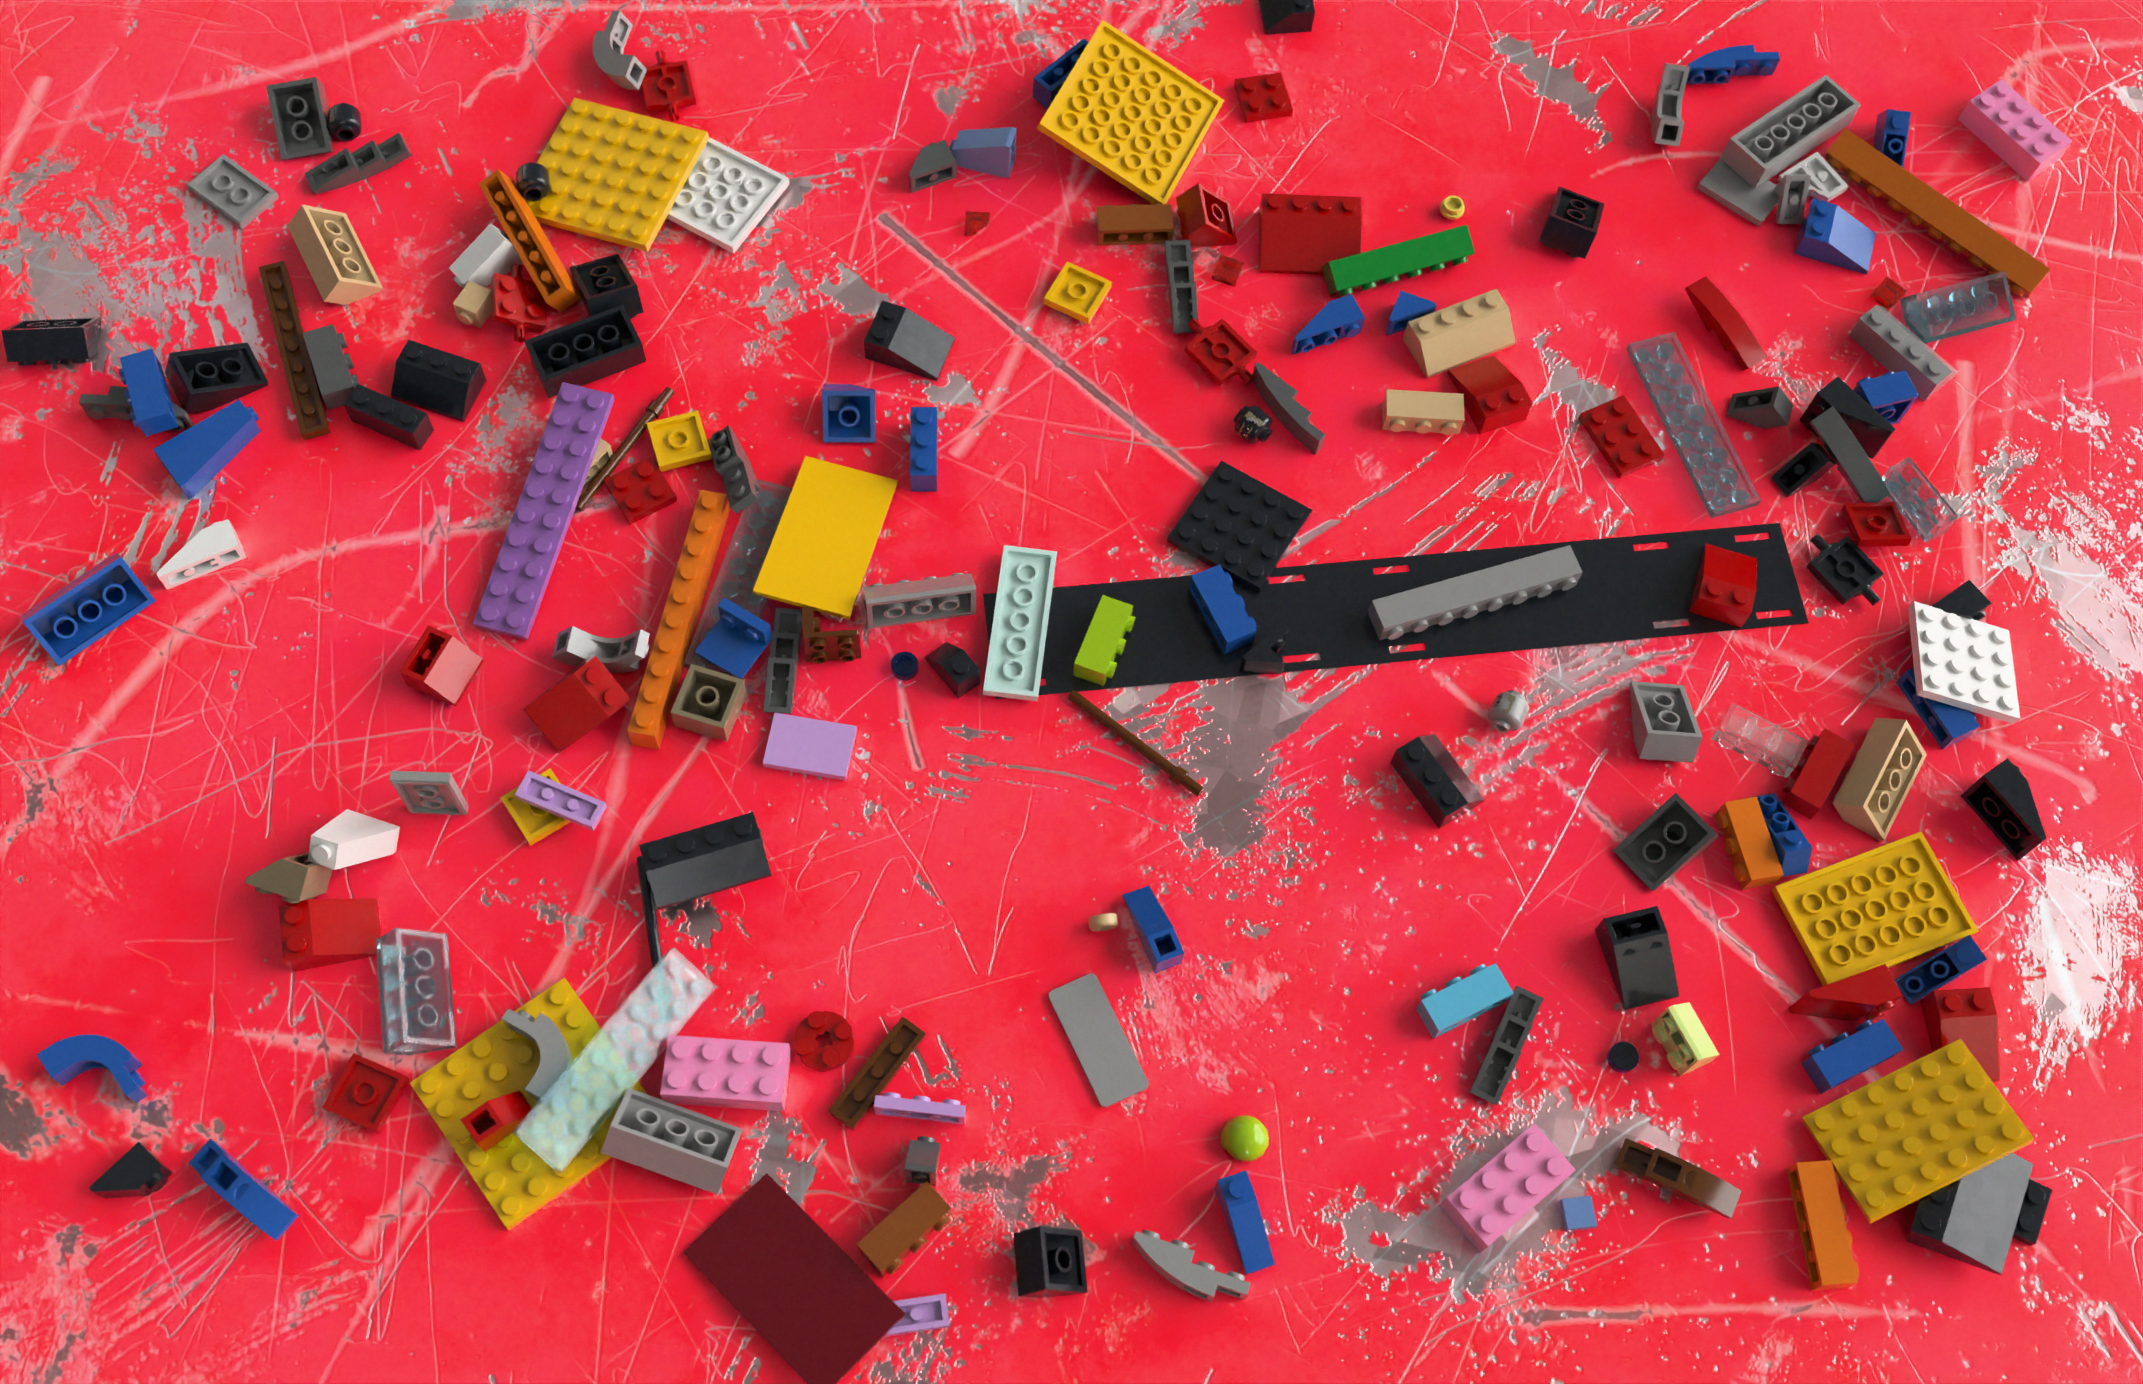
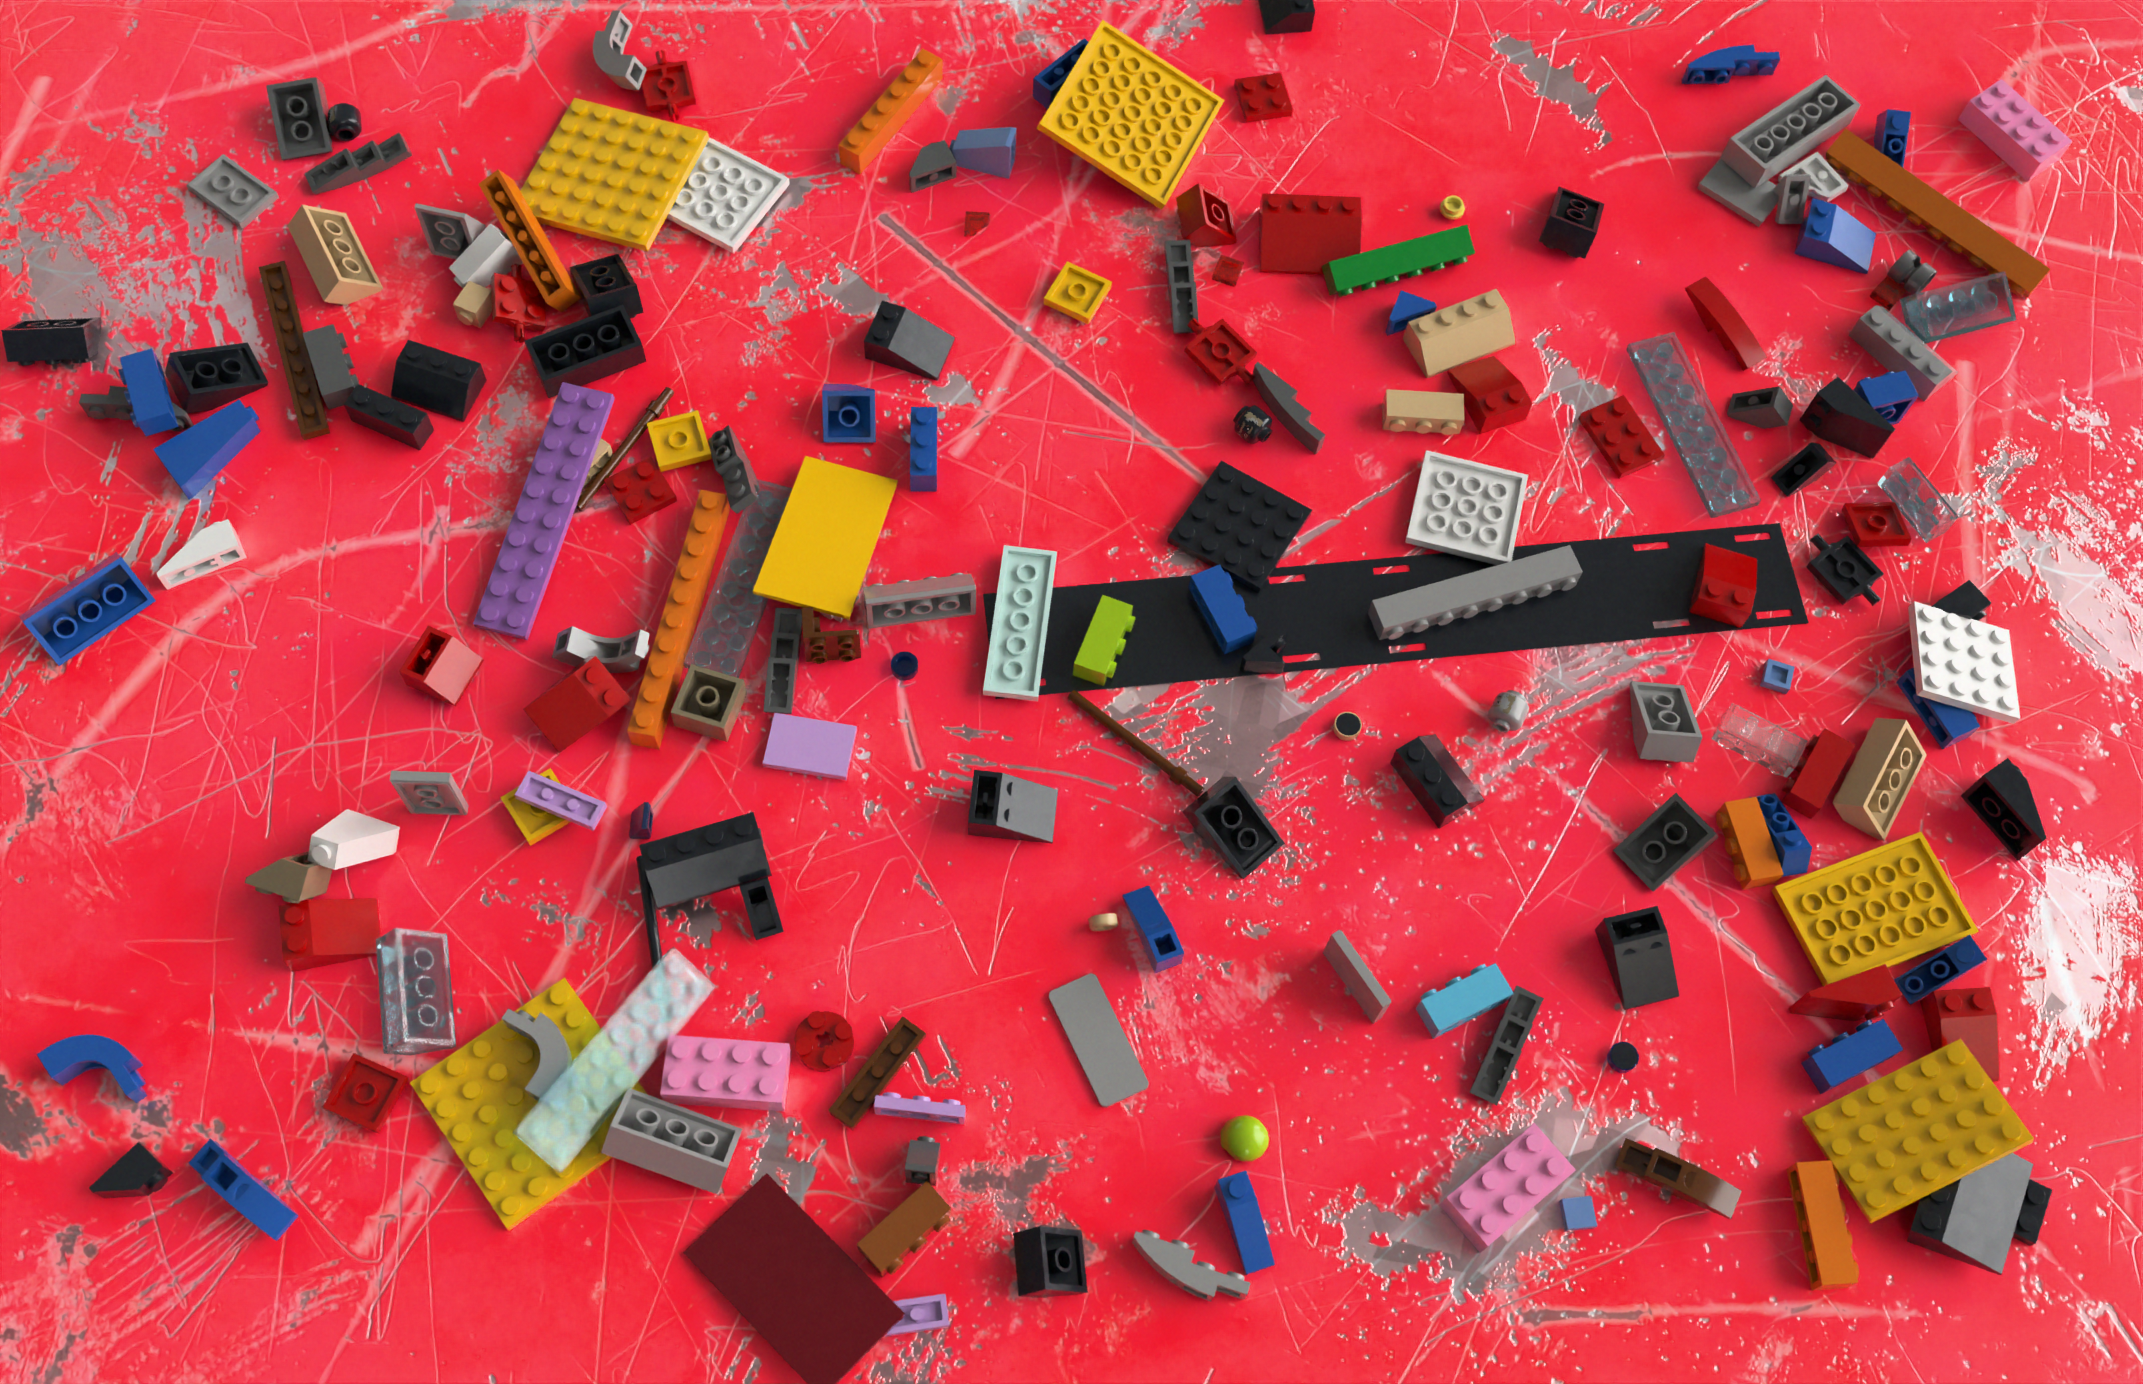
red slope [461,1090,537,1153] -> none
black head [516,162,550,201] -> none
blue bracket [695,598,773,679] -> none
black slope [925,642,980,698] -> none
dark orange brick [1095,203,1174,246] -> none
blue slope [1291,294,1365,355] -> none
light grey arch [1651,62,1690,147] -> none
slope [1651,1002,1719,1076] -> none
dark grey slope [1809,406,1890,503] -> none
none -> light grey slope [414,203,486,259]
none -> slope [629,802,654,839]
none -> black slope [739,877,784,940]
none -> orange brick [839,48,943,175]
none -> slope [968,770,1058,844]
none -> black slope [1182,777,1285,879]
none -> tile [1323,929,1391,1024]
none -> black tile [1333,712,1362,741]
none -> white plate [1405,450,1528,565]
none -> medium blue tile [1760,658,1795,694]
none -> flat silver wheel [1887,249,1938,297]

